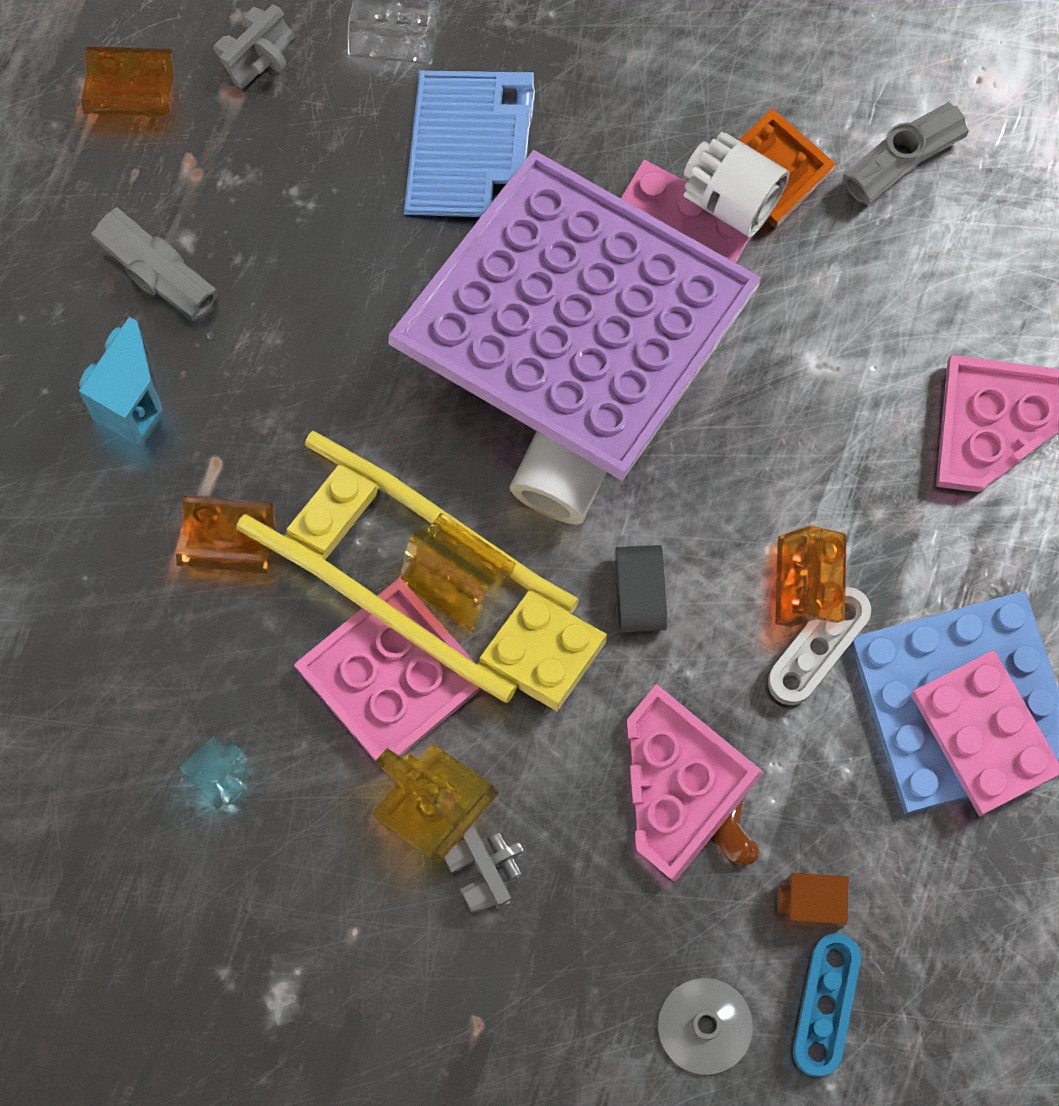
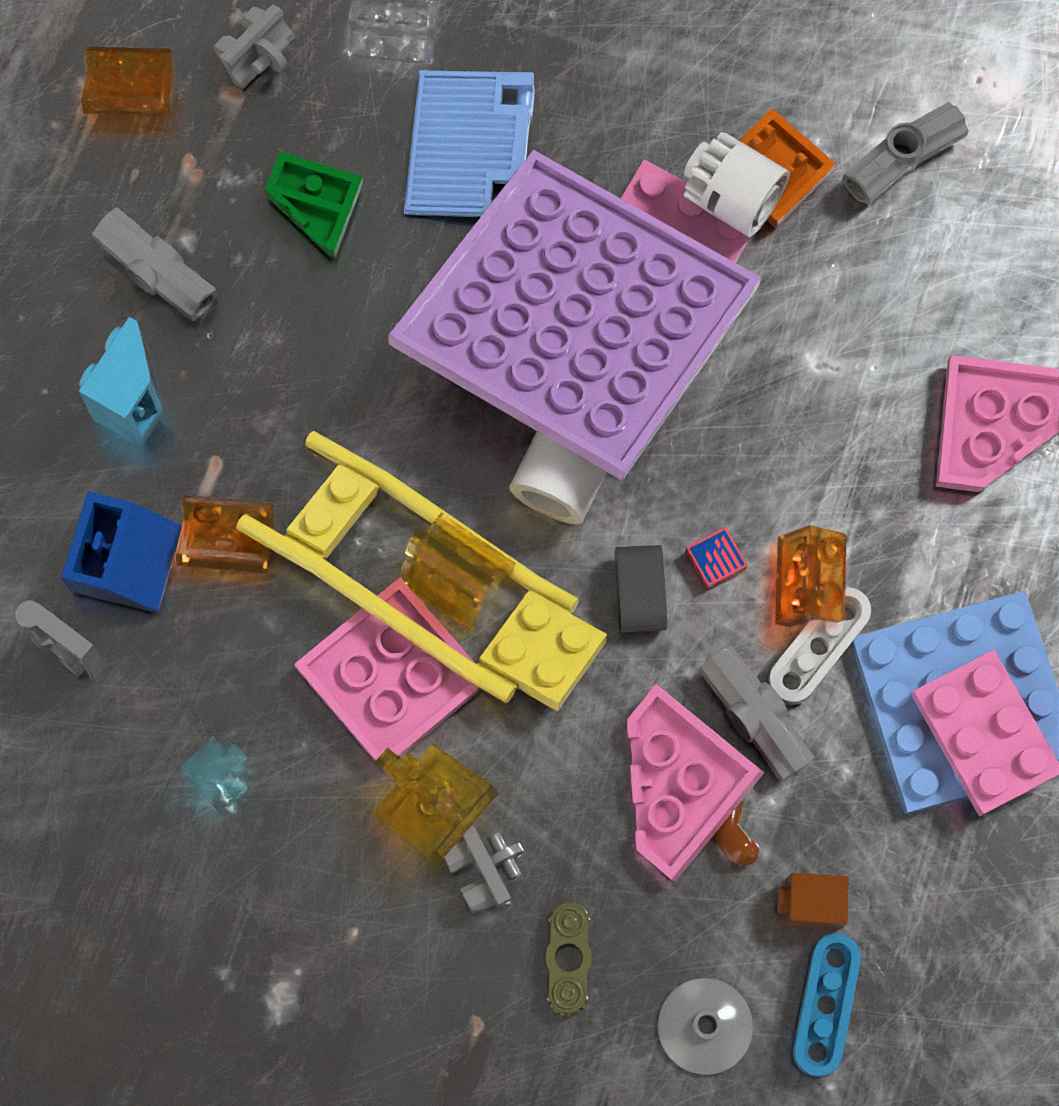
none -> light grey plate [15,600,107,679]
none -> blue slope [61,491,183,613]
none -> green wing [265,151,363,258]
none -> olive piece [545,902,593,1017]
none -> tile [685,527,748,590]
none -> light grey piece [699,645,815,782]

